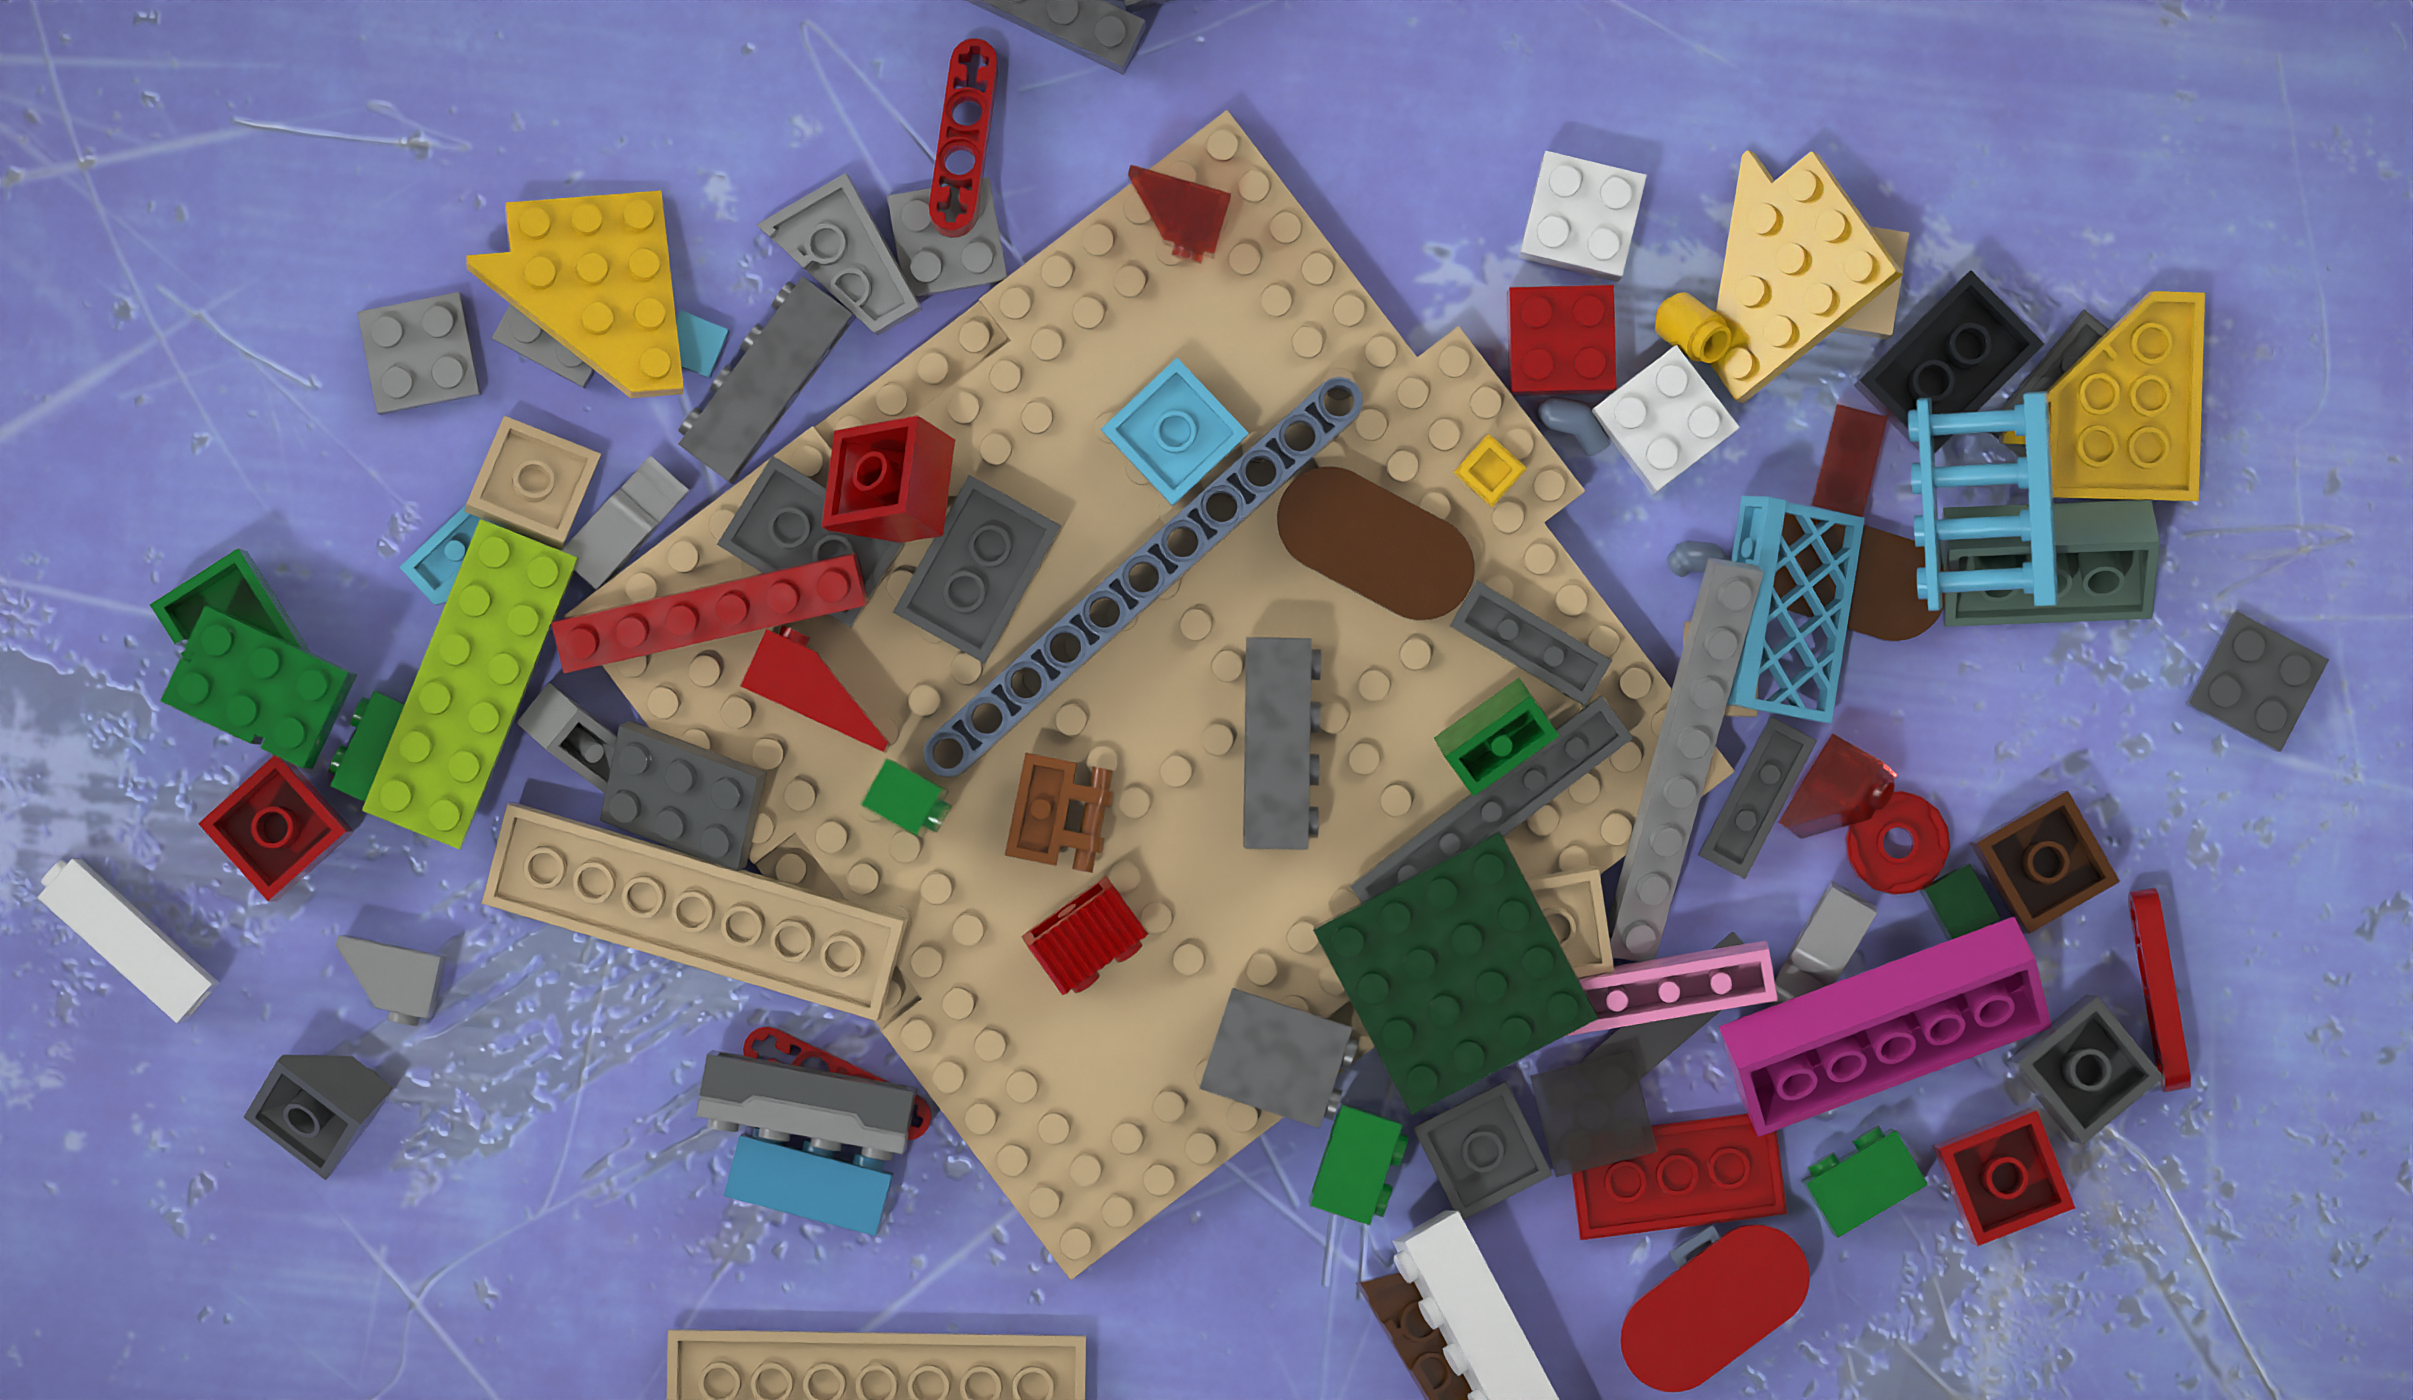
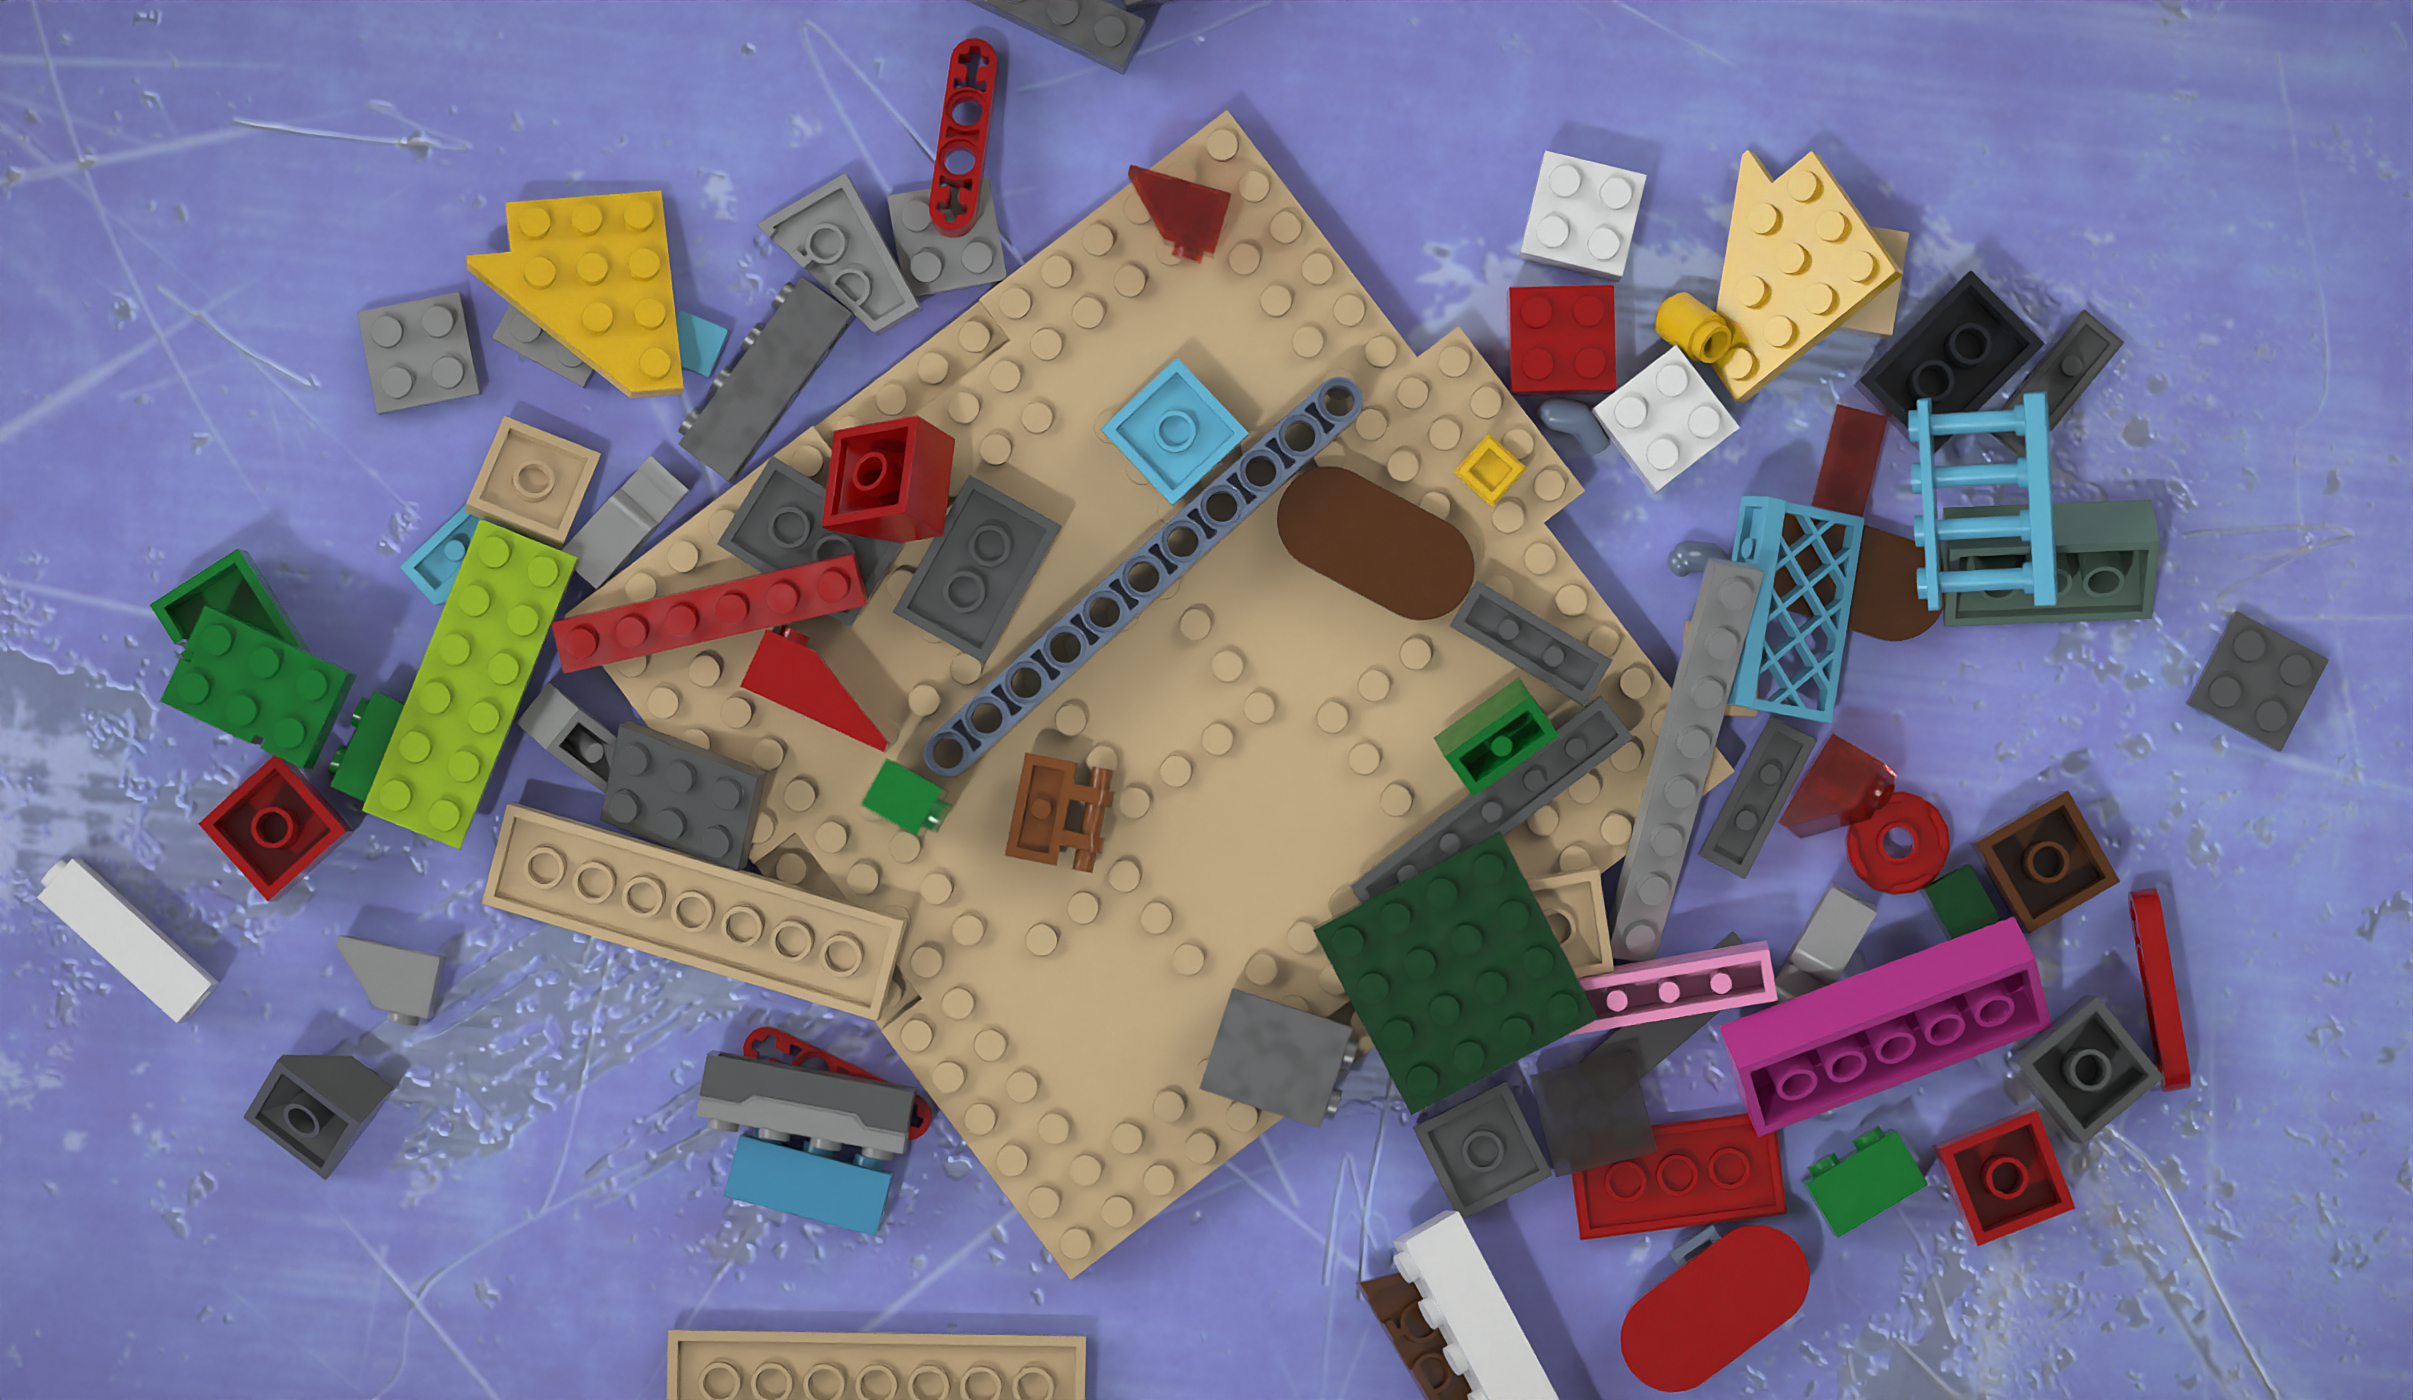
red brick [1021,875,1148,995] -> none
flat silver brick [1243,637,1321,850] -> none
green brick [1308,1102,1409,1226] -> none
yellow wing [1999,291,2205,501] -> none

